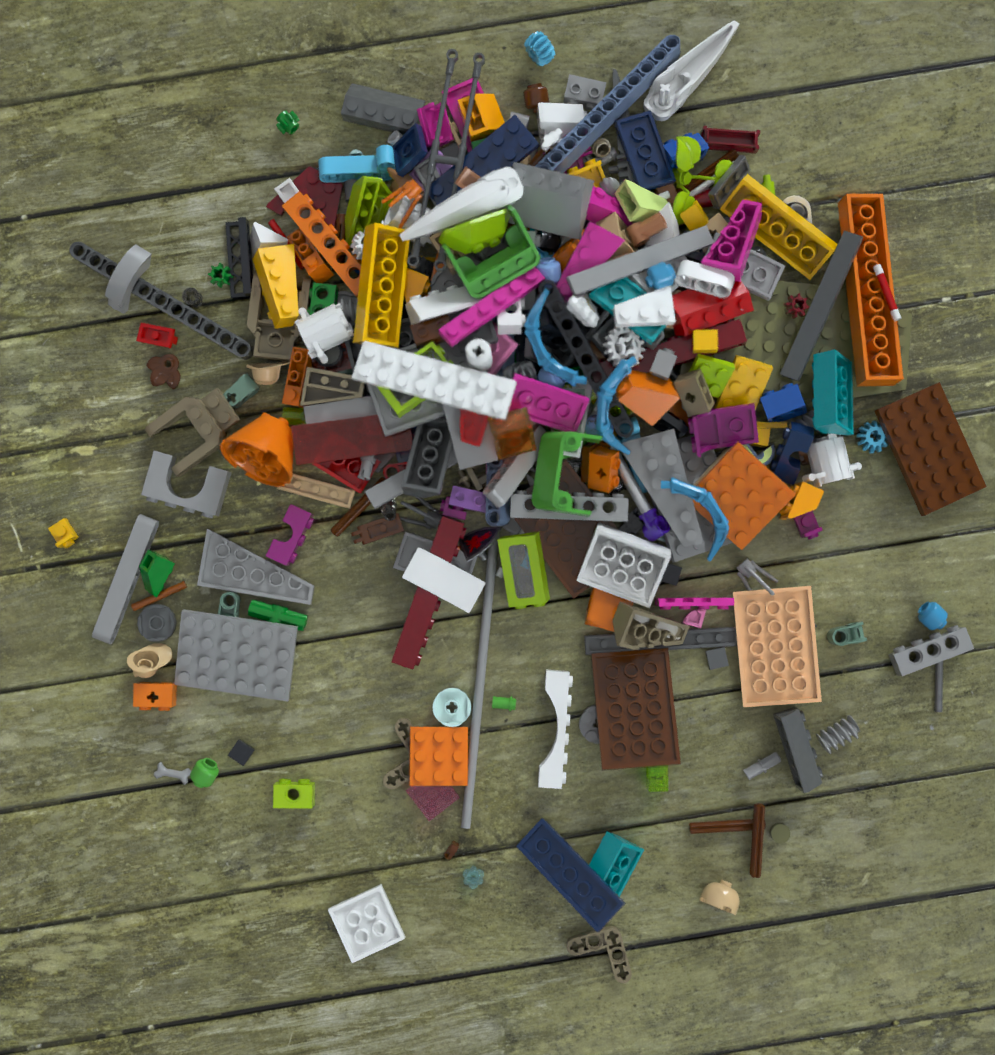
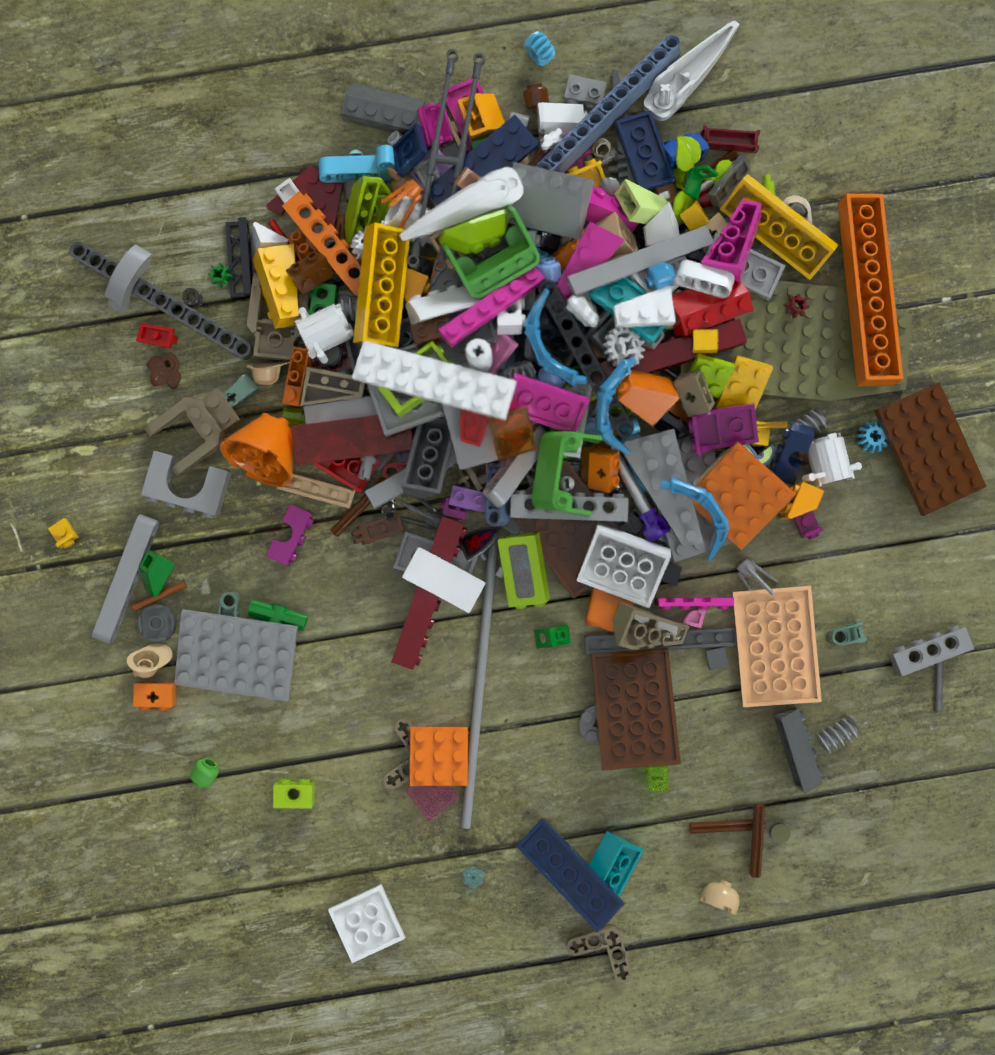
light grey piece [154,762,191,785] -> none
light grey wing [197,529,315,605] -> none
black tile [228,739,255,766] -> none
green gear [276,110,300,135] -> none
light aqua plate [433,688,471,727] -> none
reddish brown tile [443,841,459,861] -> none
bright green pin [492,696,516,712] -> none
white arch [538,669,573,789] -> none
nougat piece [626,212,668,248] -> none
light grey brick [649,348,677,381] -> none
light grey axle [743,752,781,780] -> none
blue slope [760,383,808,422] -> none
dark grey tile [780,231,863,382] -> none
teal slope [812,349,854,435] -> none
red bar [873,264,901,321] -> none
dark azure head [918,602,948,630] -> none
none -> reddish brown bracket [286,250,334,296]
none -> green bracket [534,624,571,649]
none -> white hinge [559,476,575,491]
none -> green bracket [684,165,718,200]

